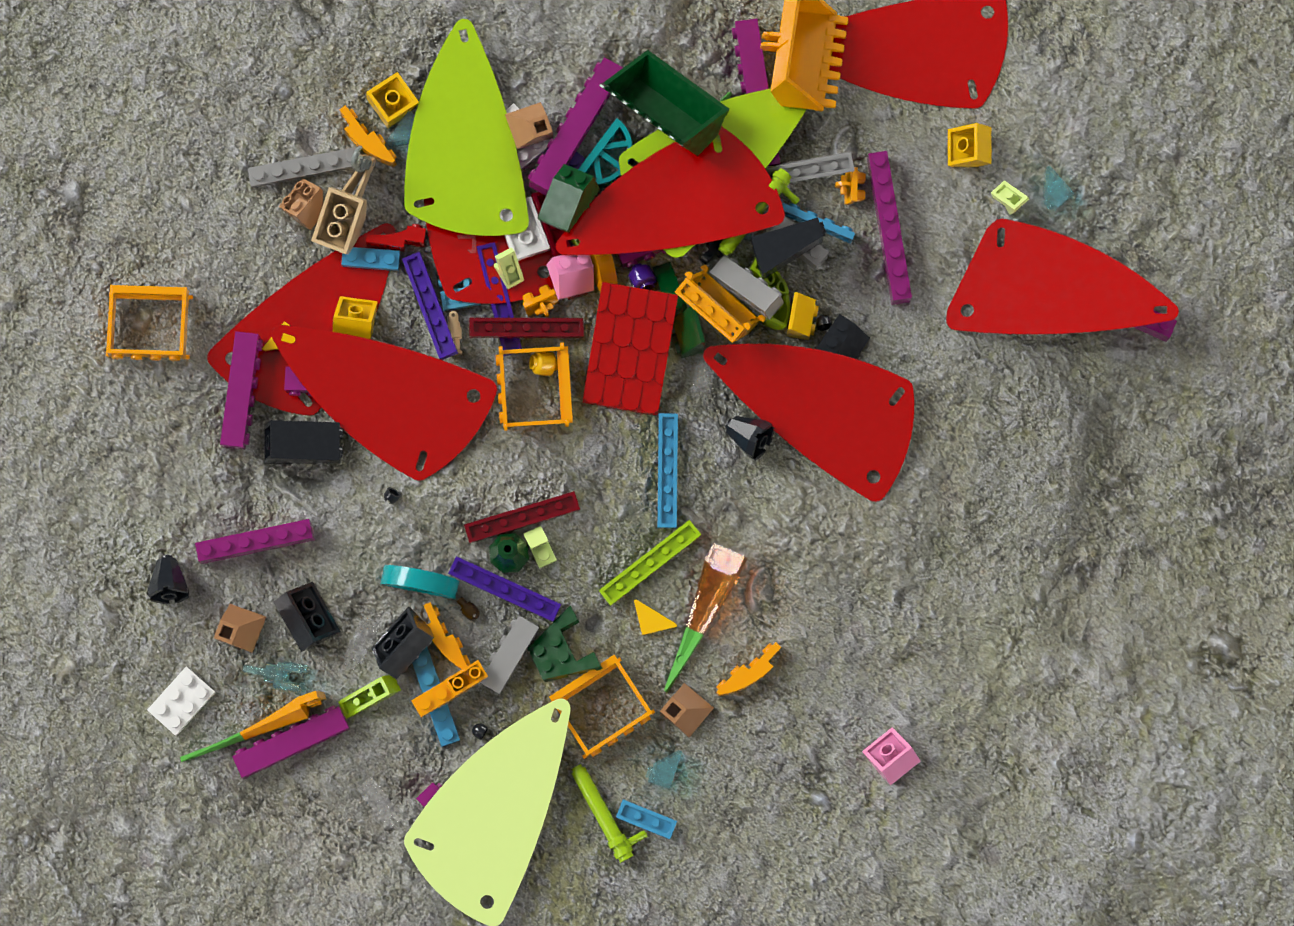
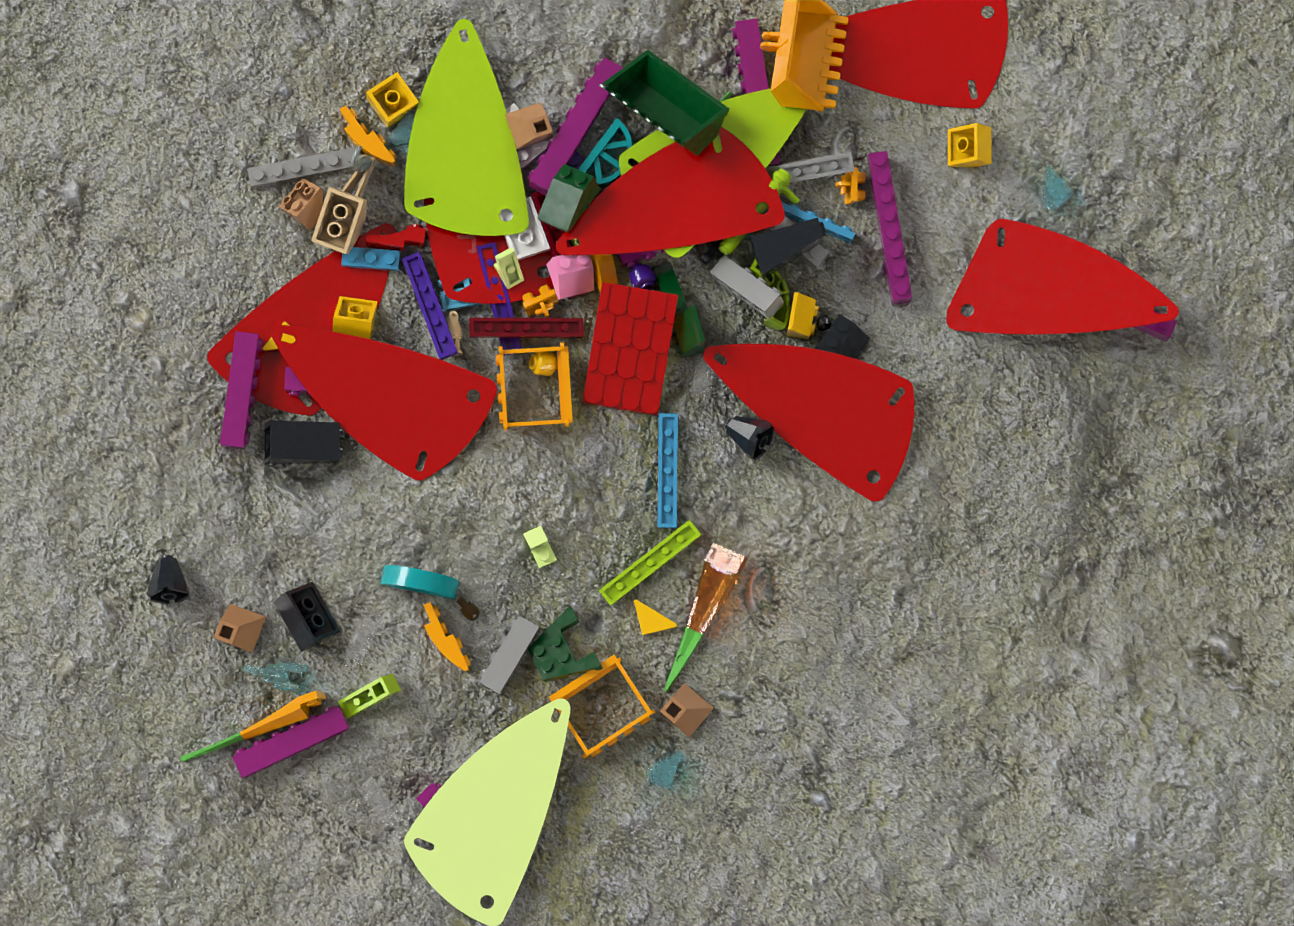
light orange window [106,285,193,361] -> none
white plate [147,666,216,736] -> none
magenta brick [195,519,315,564] -> none
black slope [371,606,434,679] -> none
black hinge [384,487,401,504] -> none
light orange slope [411,660,488,718] -> none
dark azure plate [412,647,460,747] -> none
dark purple plate [448,556,561,622] -> none
dark red plate [464,491,580,544] -> none
black hinge [472,723,489,740] -> none
dark green cone [489,533,529,574] -> none
lime cylinder [571,764,648,863] -> none
dark azure plate [616,799,677,839] -> none
light orange window [675,265,766,343] -> none
light orange slope [716,642,781,696] -> none
bright pink slope [862,728,921,785] -> none
yellowish green slope [991,181,1029,215] -> none

